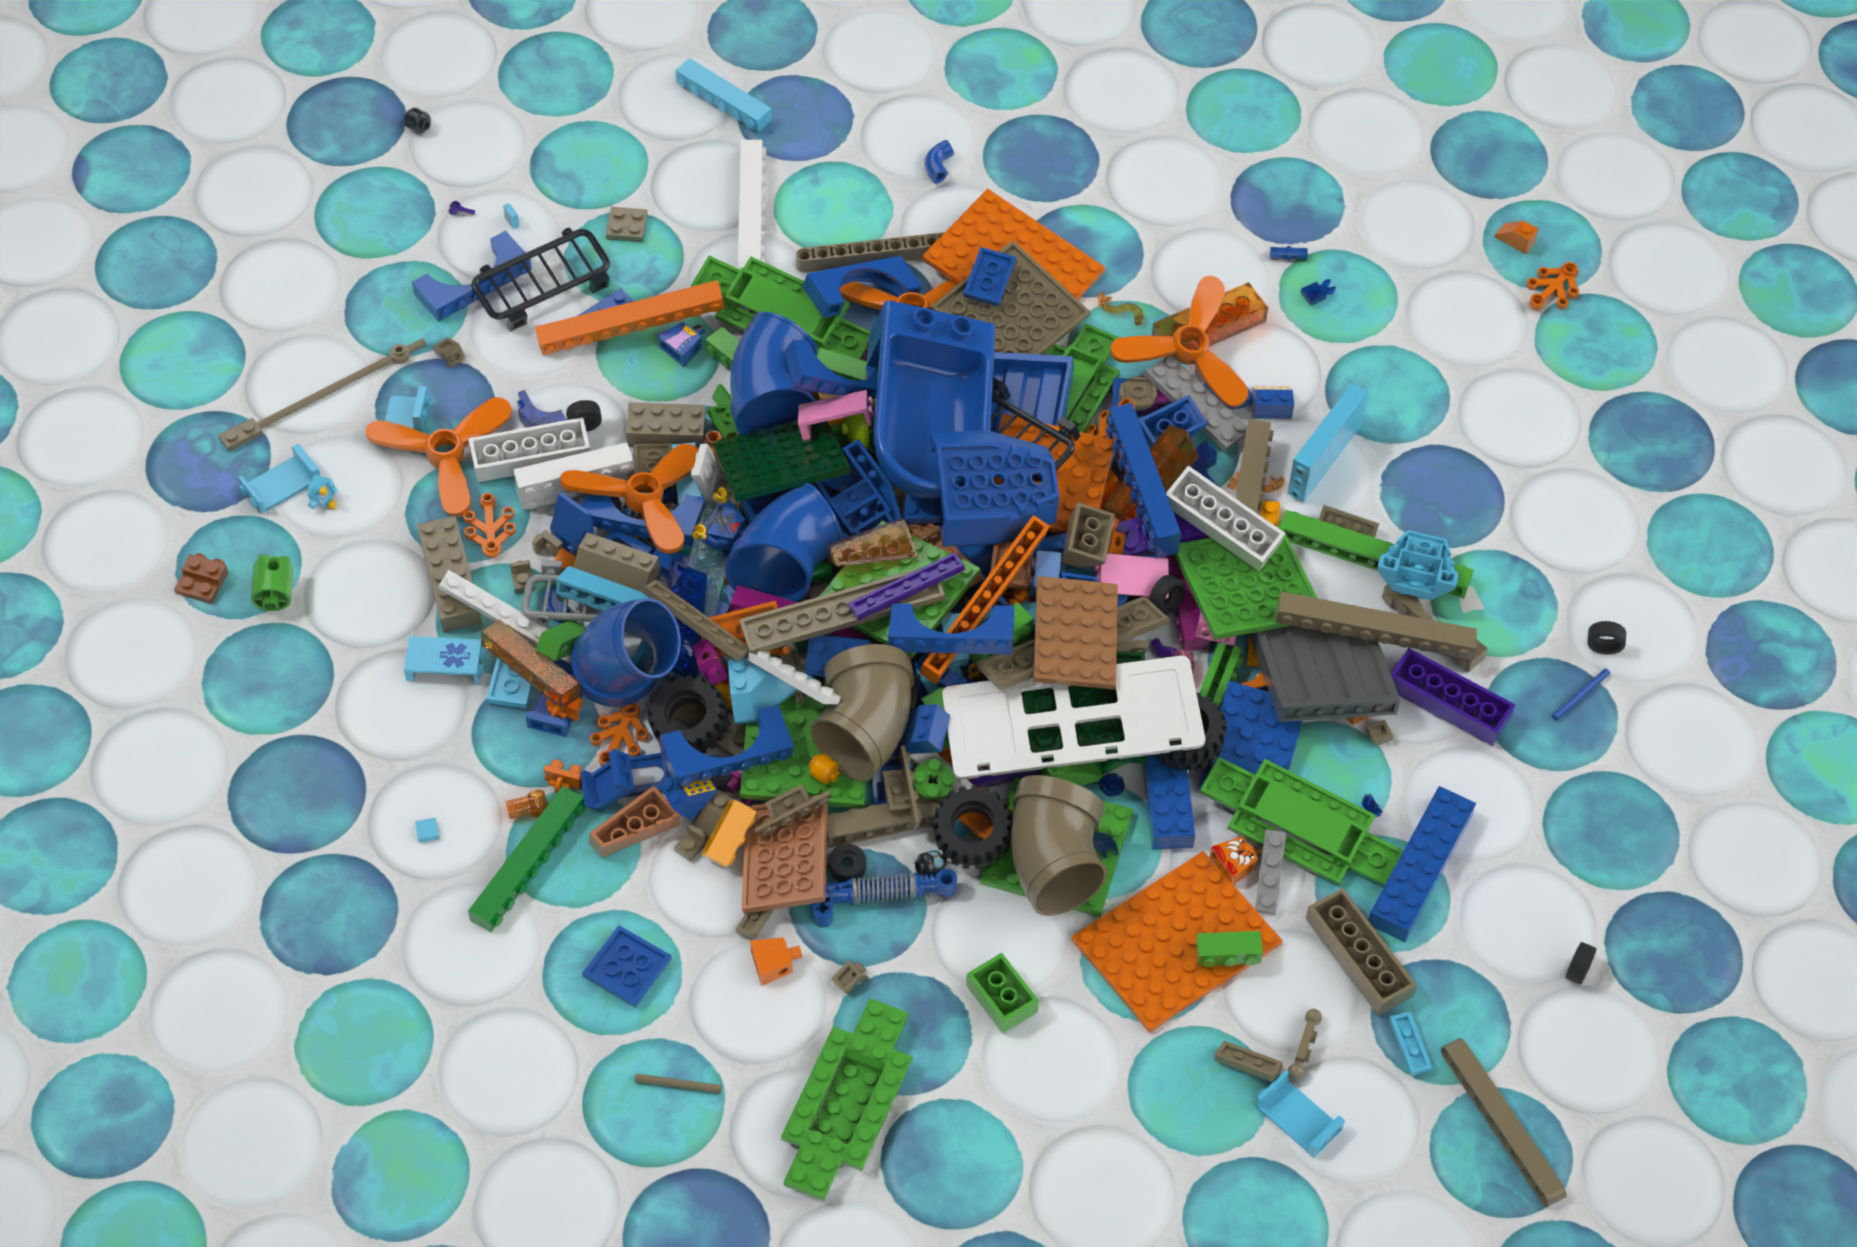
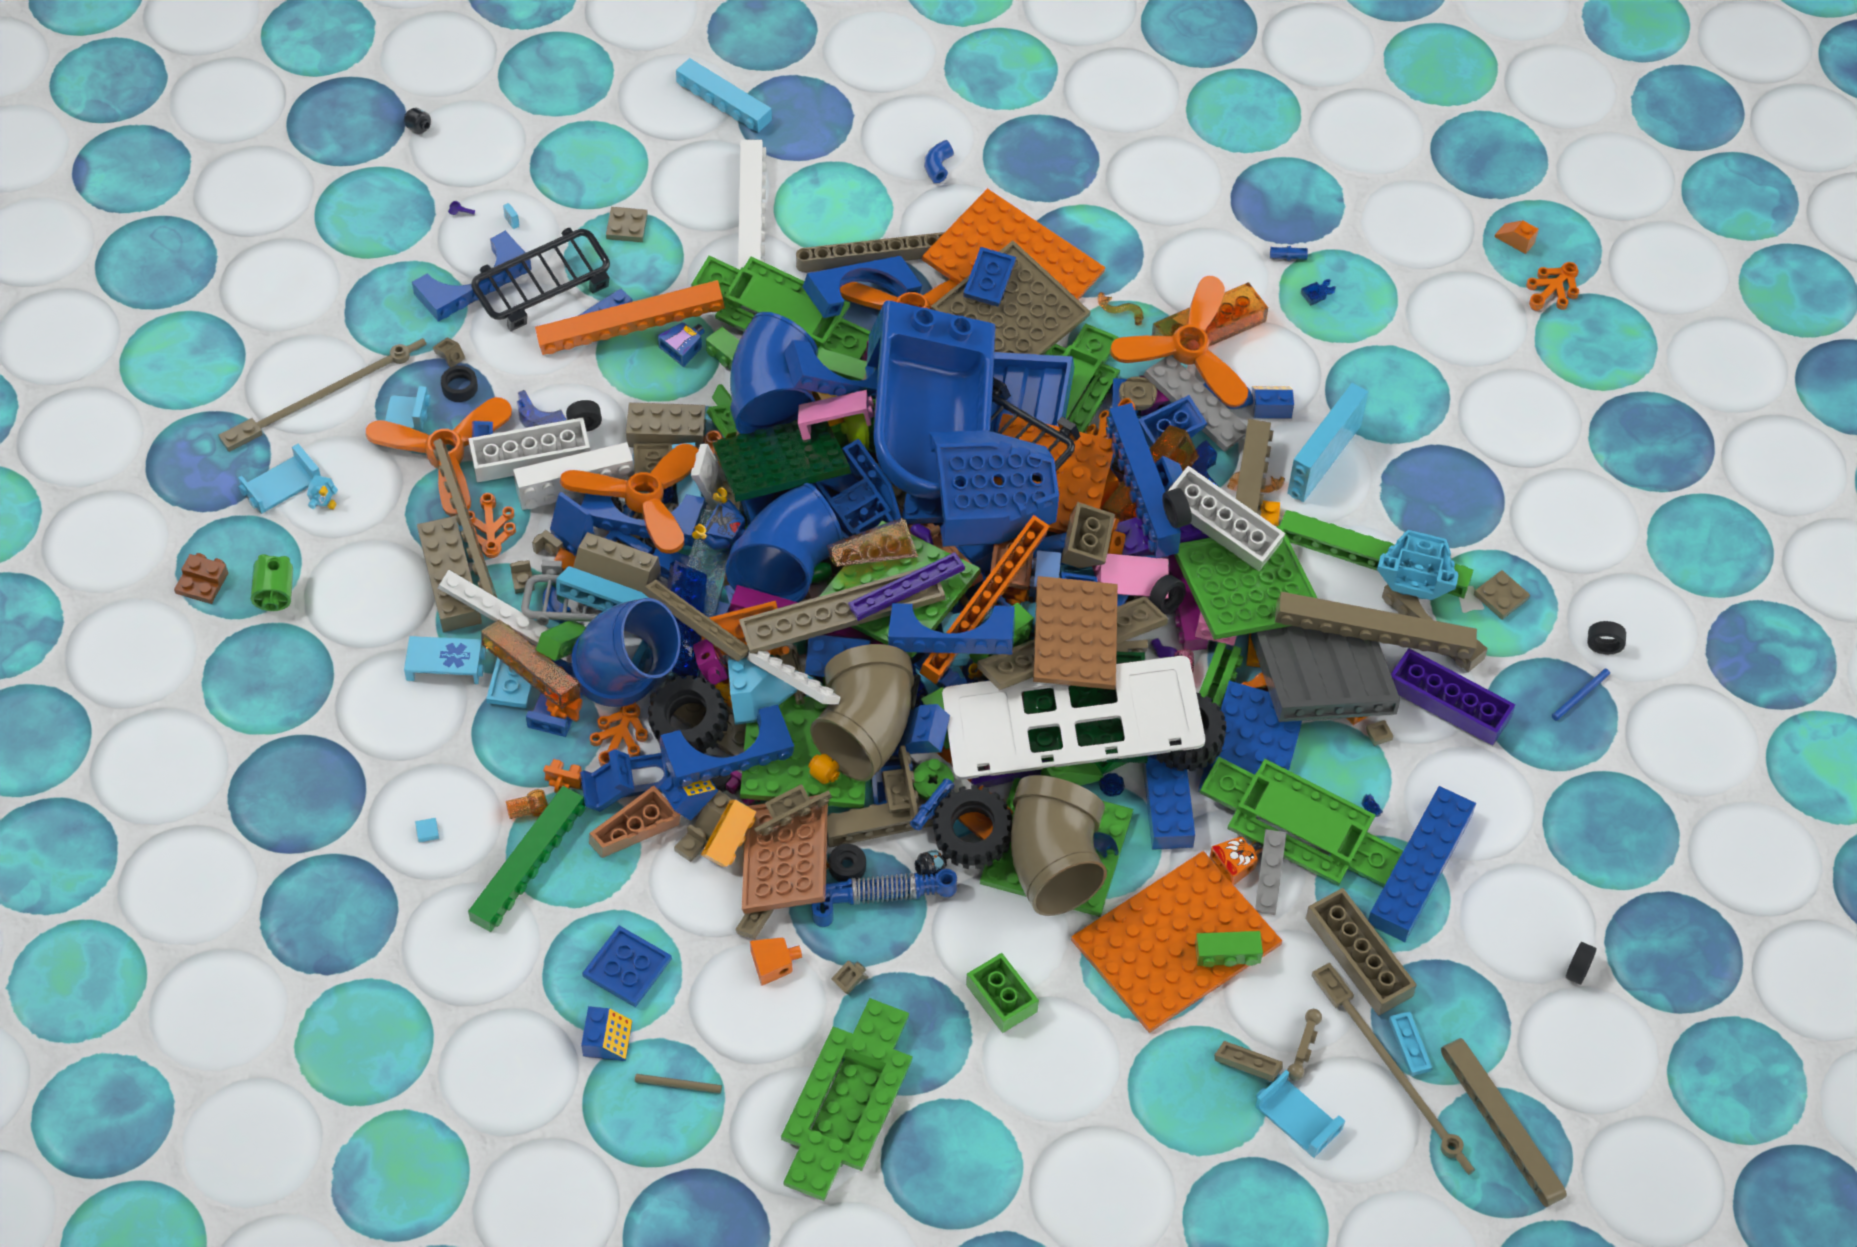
dark tan plate [1319,505,1380,538] -> none
none -> dark tan plate [433,439,497,598]
none -> black tyre [441,365,478,402]
none -> blue plate [472,421,493,438]
none -> blue slope [581,1006,632,1061]
none -> dark purple arm [910,524,934,545]
none -> blue pin [910,778,955,831]
none -> blue slope [1155,456,1183,492]
none -> black tyre [1162,488,1192,528]
none -> dark tan bar [1311,962,1475,1175]
none -> dark tan plate [1474,570,1530,620]

